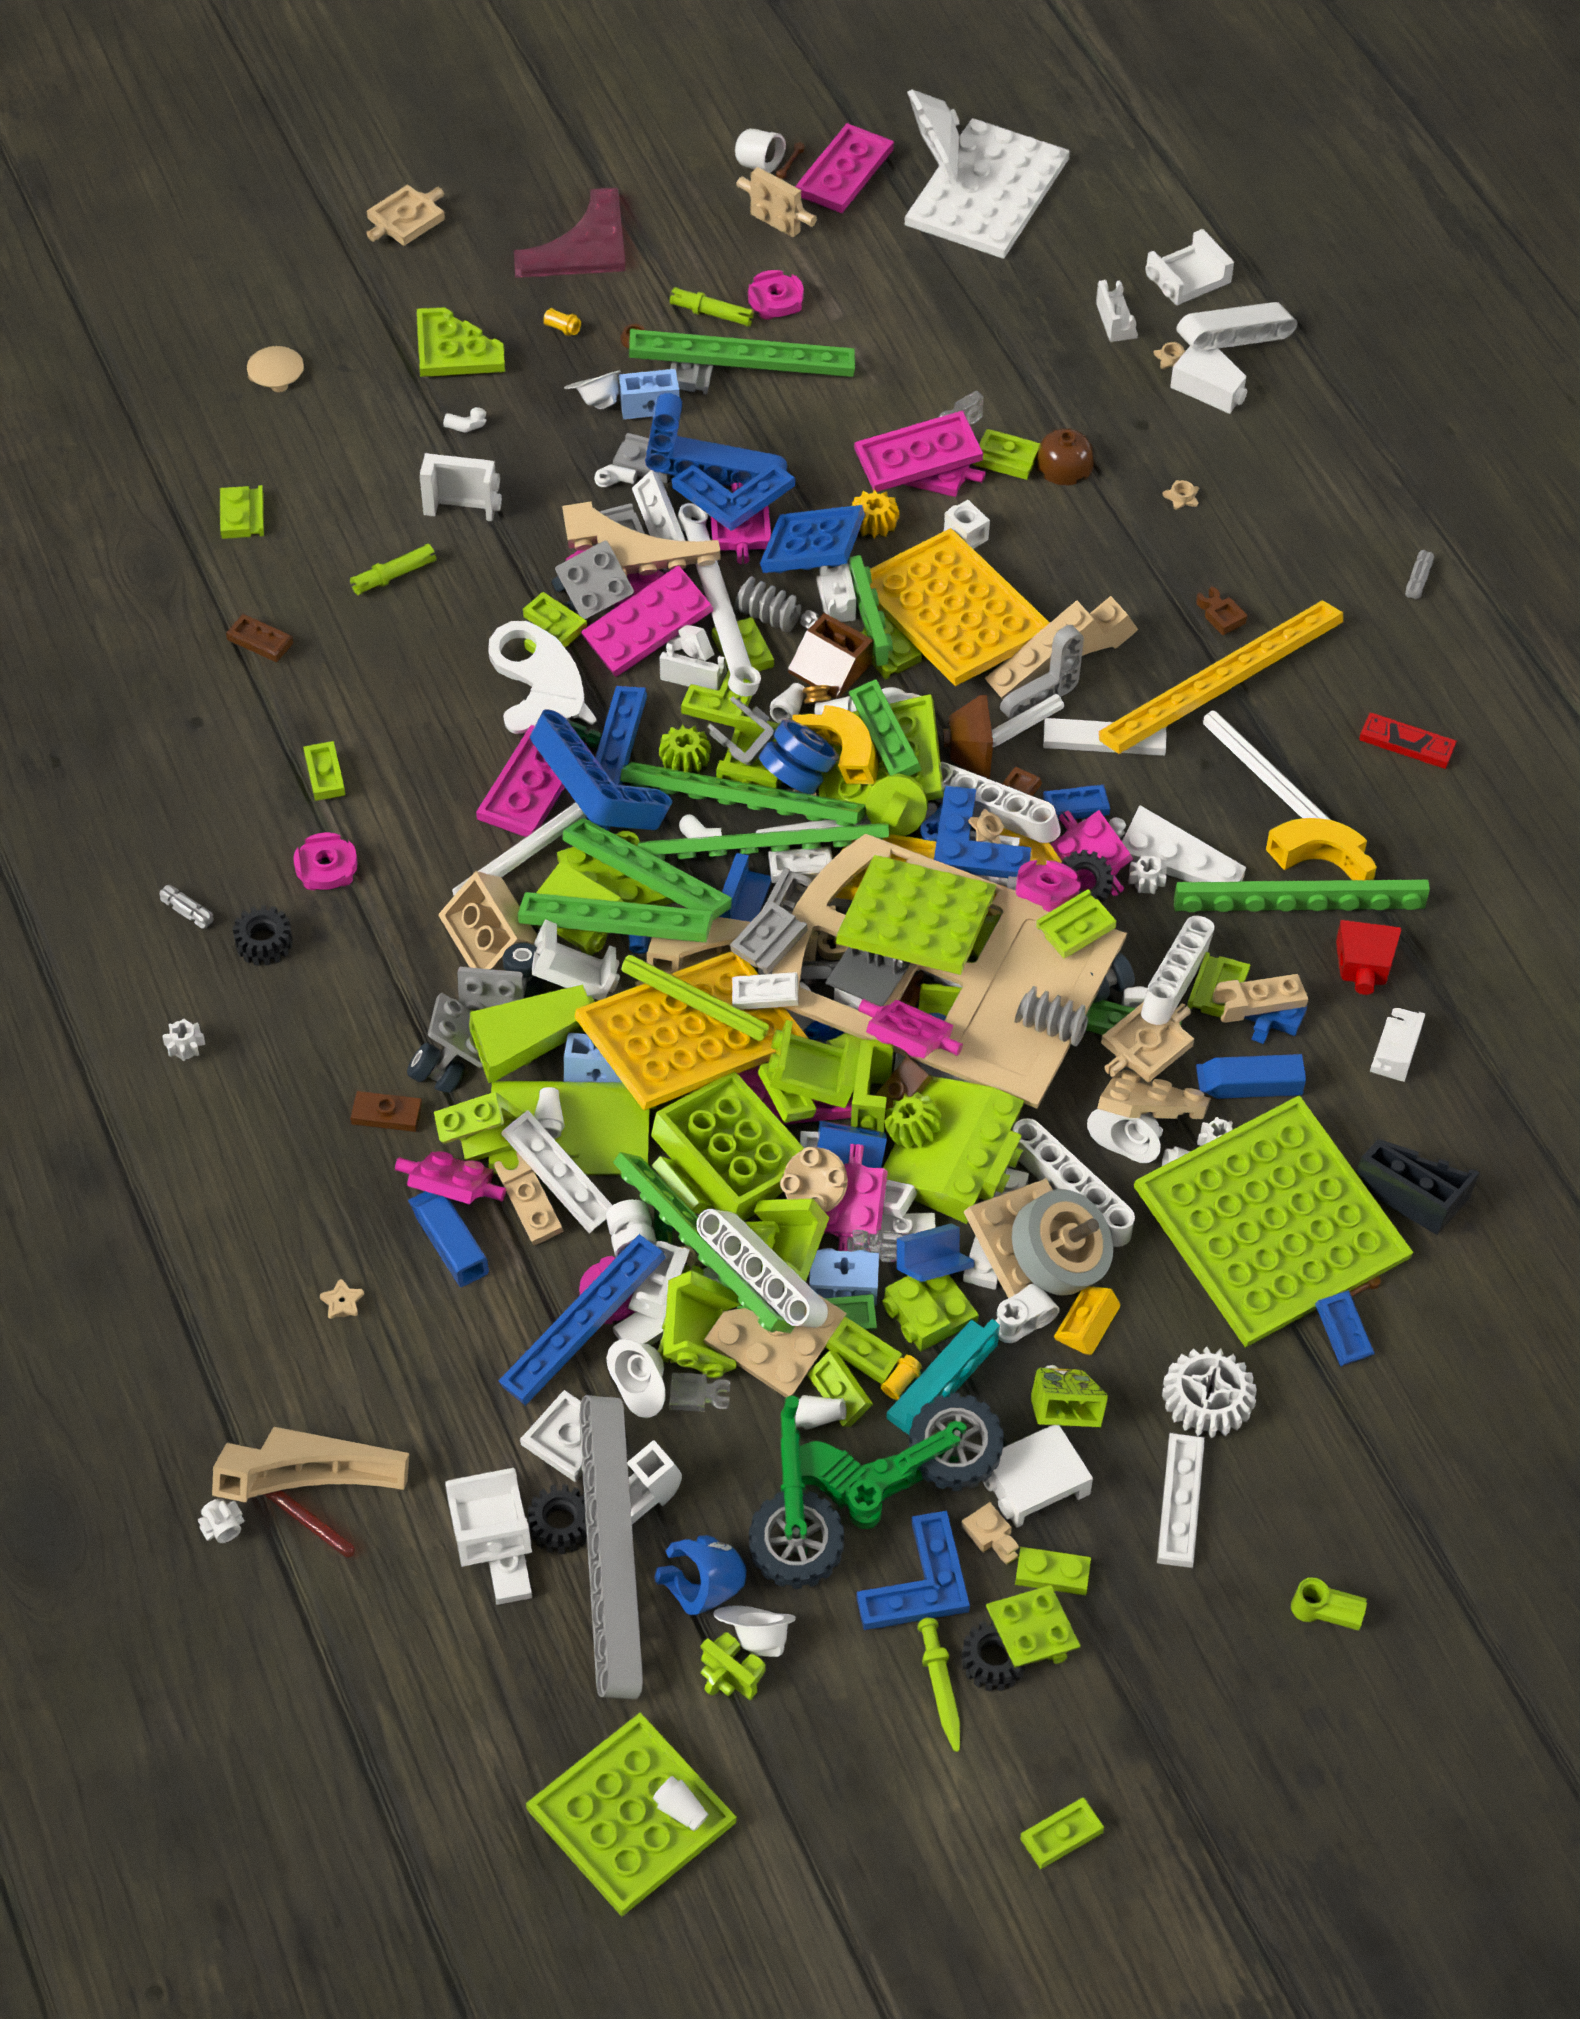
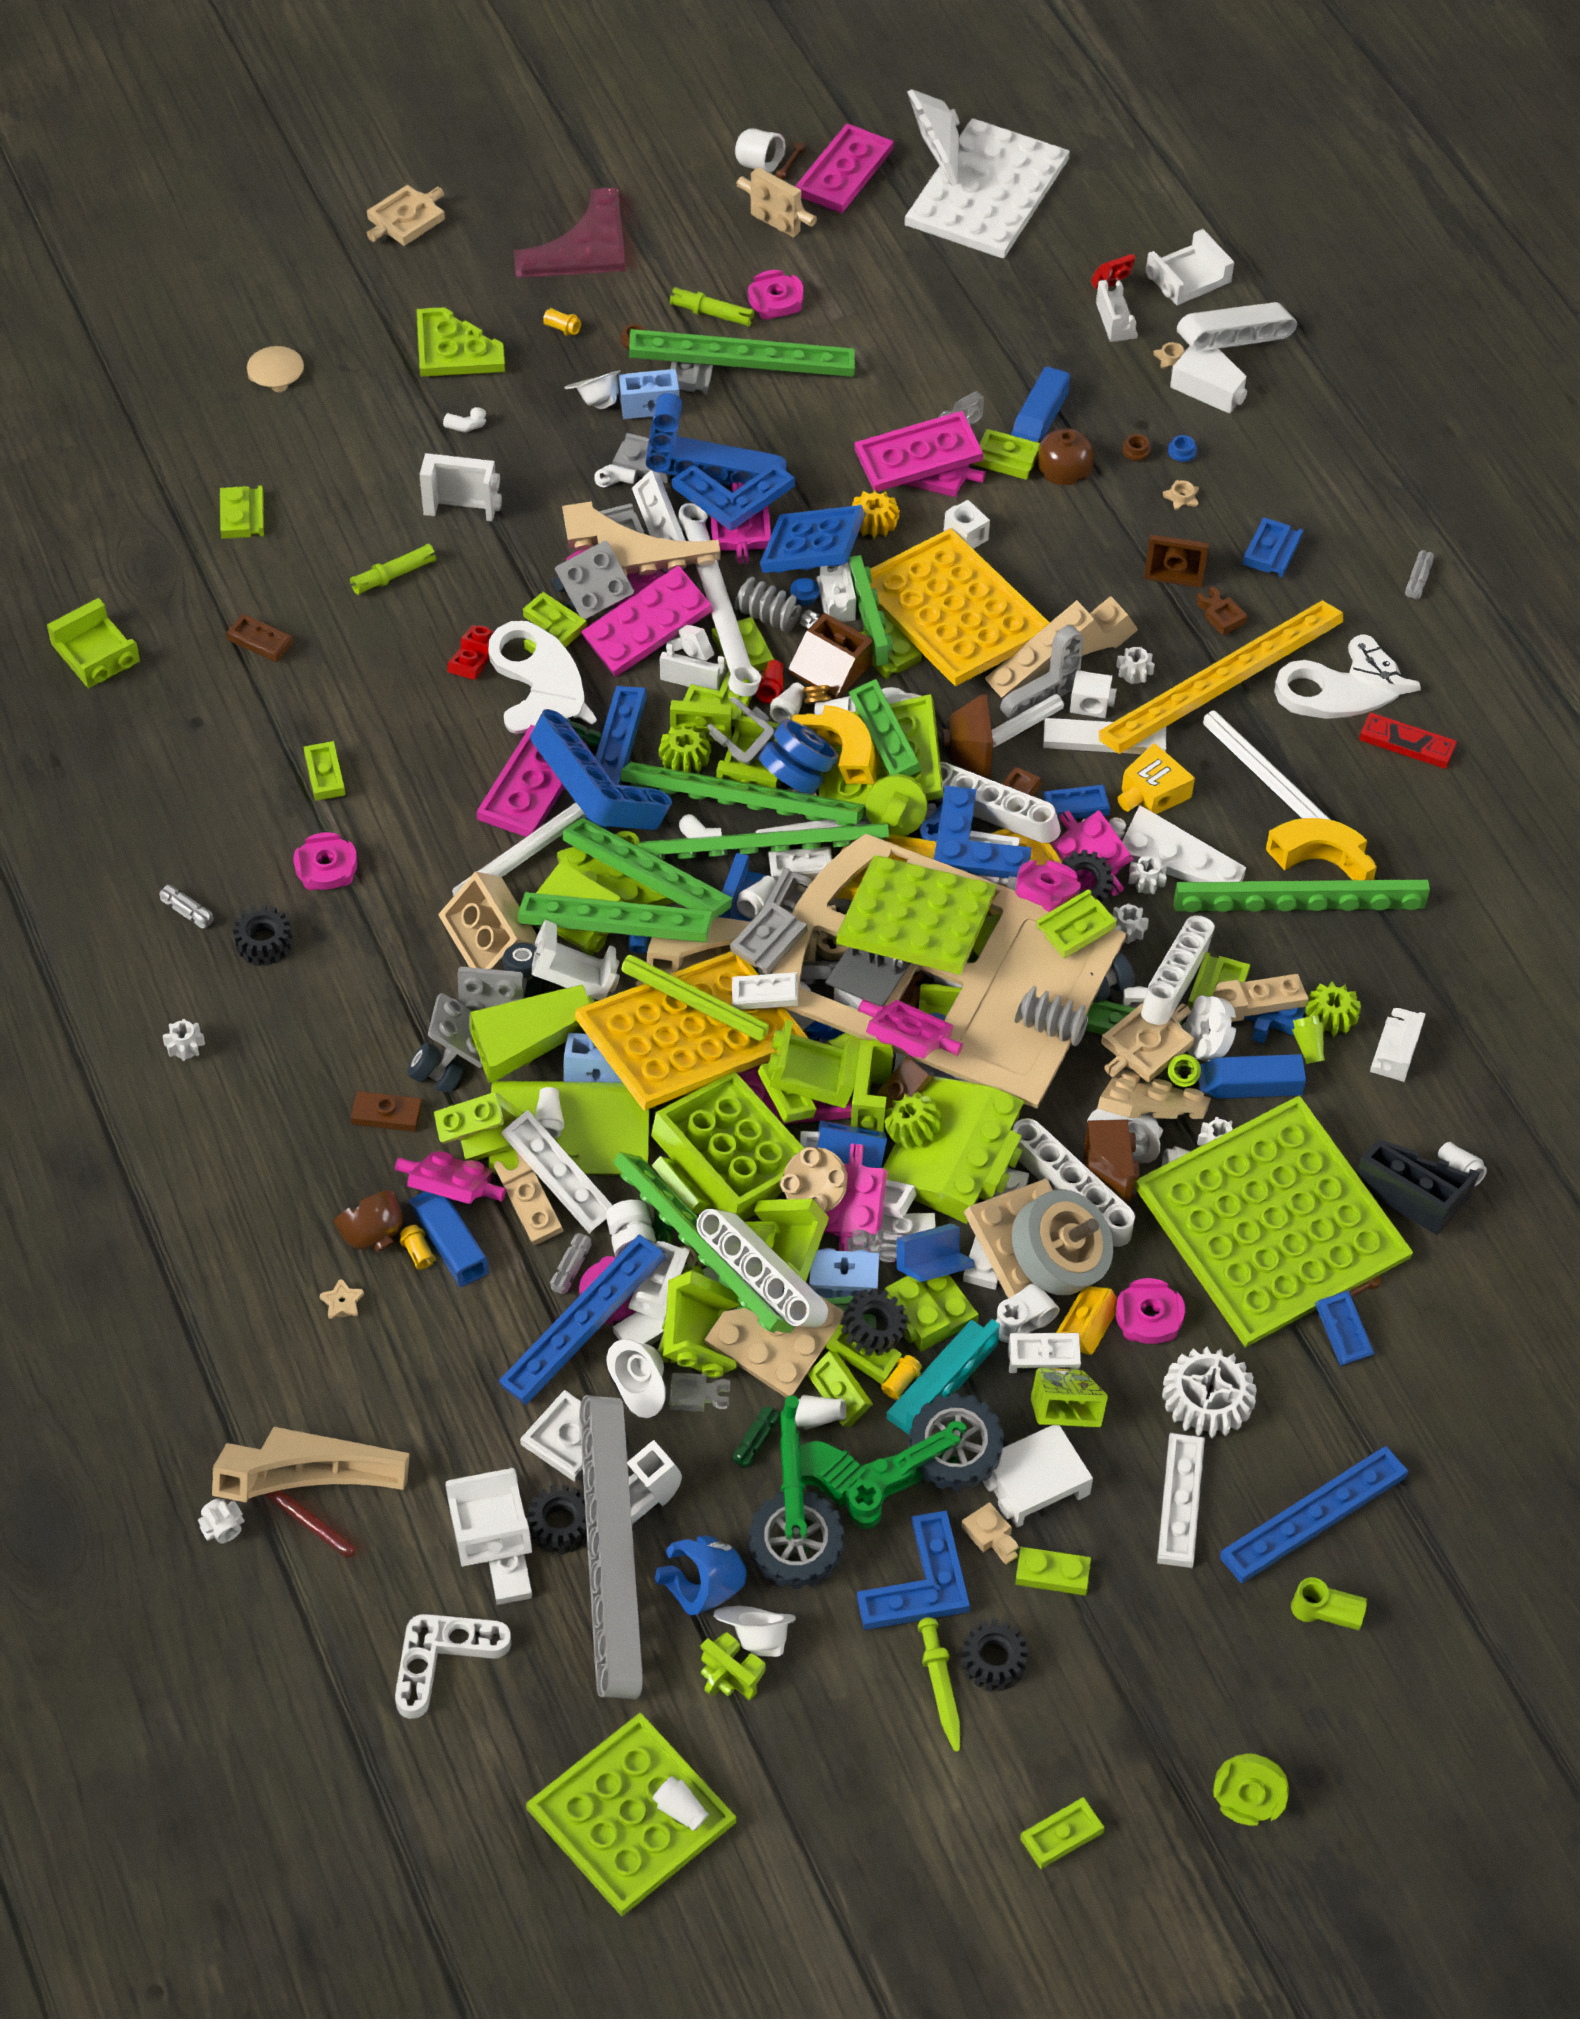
tan plate [968,809,1004,844] -> none
lime hinge [986,1585,1081,1668] -> none
red torso [1336,920,1401,995] -> none
none -> lime panel [47,598,140,688]
none -> reddish brown cylinder [333,1190,403,1252]
none -> white beam [395,1614,511,1719]
none -> yellow pin [400,1225,436,1270]
none -> red slope [447,625,495,680]
none -> light grey axle [550,1233,592,1294]
none -> lime plate [670,700,732,742]
none -> dark green axle [732,1406,780,1468]
none -> white cone [737,876,777,918]
none -> red cone [756,660,784,703]
none -> blue plate [790,578,820,606]
none -> black tyre [840,1288,908,1356]
none -> white hinge [1008,1333,1081,1373]
none -> blue piece [1011,367,1070,443]
none -> white brick [1070,670,1116,718]
none -> reddish brown slope [1083,1119,1139,1206]
none -> red slope [1091,254,1135,290]
none -> white gear [1113,903,1149,944]
none -> white gear [1116,647,1154,684]
none -> dark pink plate [1116,1278,1185,1344]
none -> yellow torso [1117,743,1195,814]
none -> reddish brown plate [1122,434,1151,461]
none -> reddish brown slope [1144,535,1210,588]
none -> blue plate [1168,435,1197,462]
none -> lime cone [1168,1054,1201,1087]
none -> white plate [1181,996,1236,1062]
none -> lime tile [1213,1753,1289,1826]
none -> blue plate [1220,1446,1408,1584]
none -> blue plate [1243,517,1303,578]
none -> white animal [1274,634,1421,718]
none -> lime cone [1291,1015,1325,1064]
none -> lime gear [1305,981,1361,1038]
none -> white cone [1438,1142,1487,1187]

